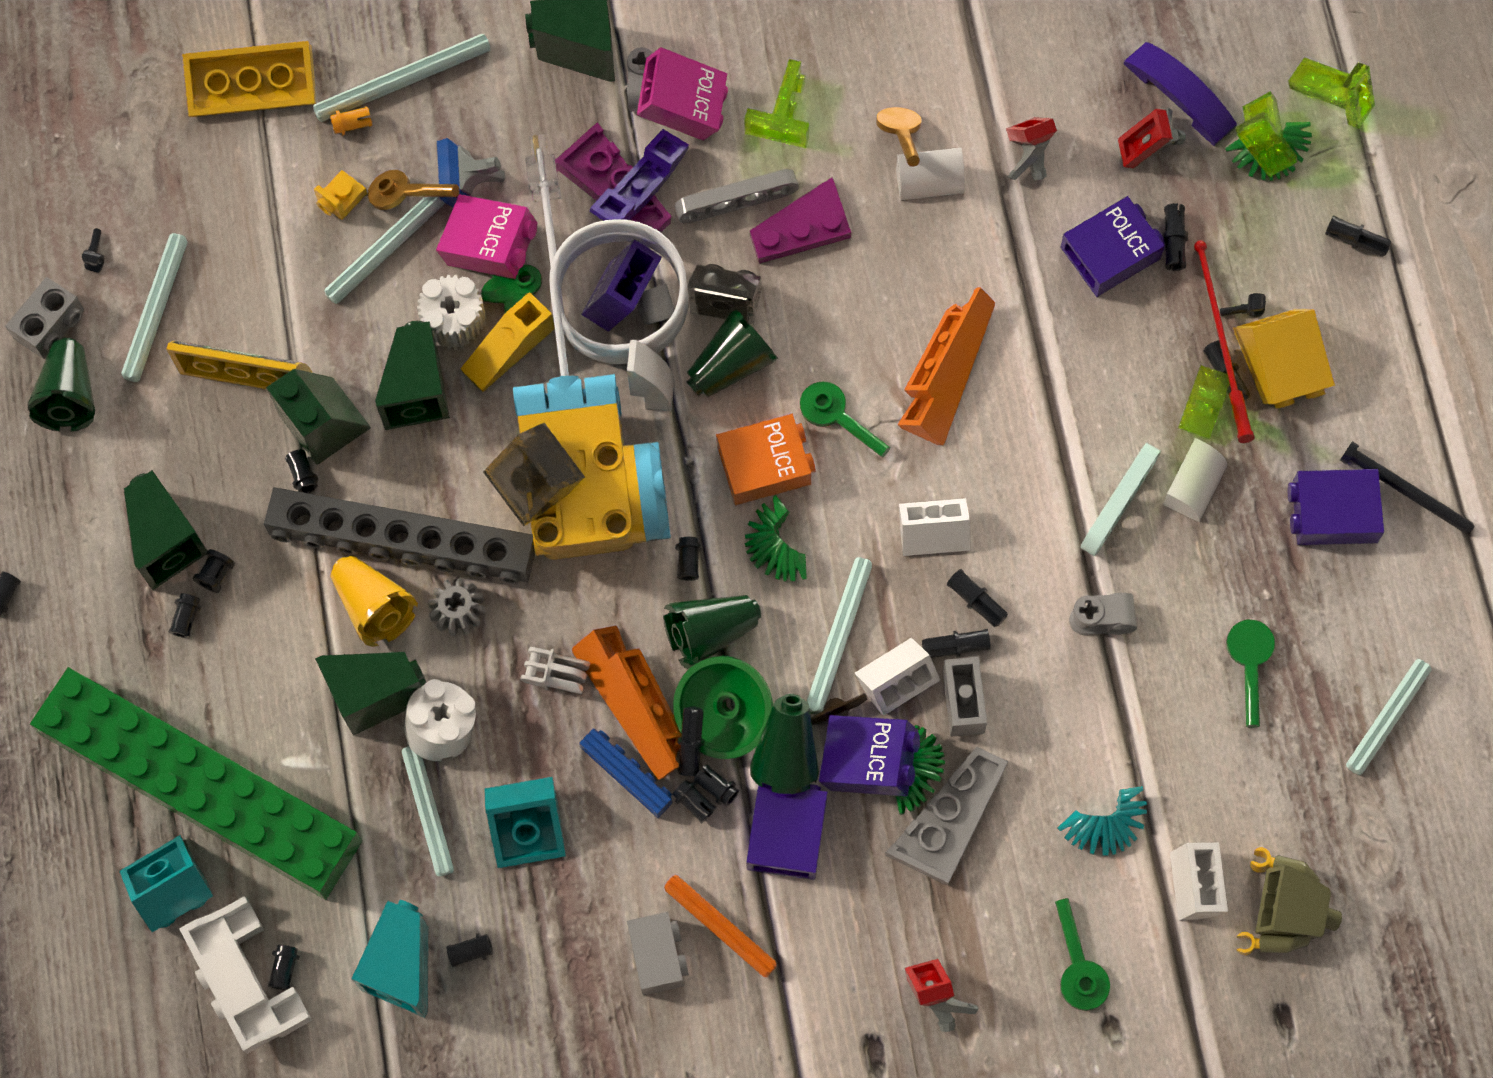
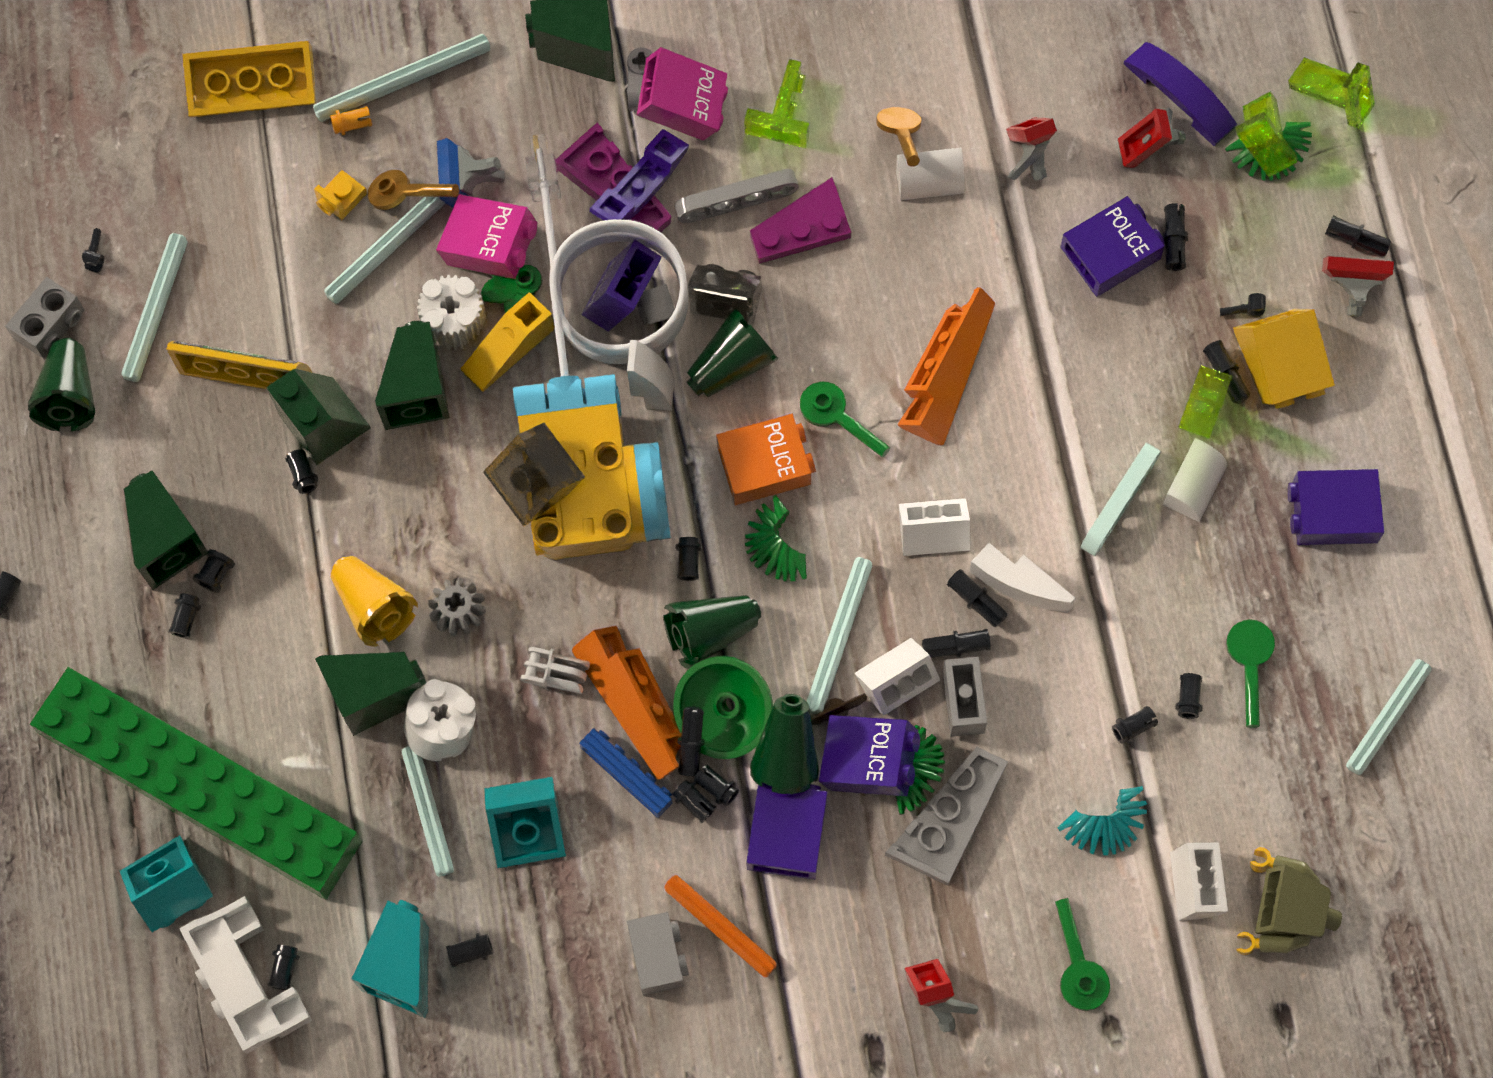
dark grey brick [264,487,535,584] -> none
light grey piece [1069,593,1137,635] -> none
red piece [1194,240,1255,443] -> none
black bar [1339,441,1475,534] -> none
none -> white slope [969,543,1075,613]
none -> black pin [1112,706,1158,744]
none -> black pin [1175,673,1203,719]
none -> red piece [1322,256,1394,317]

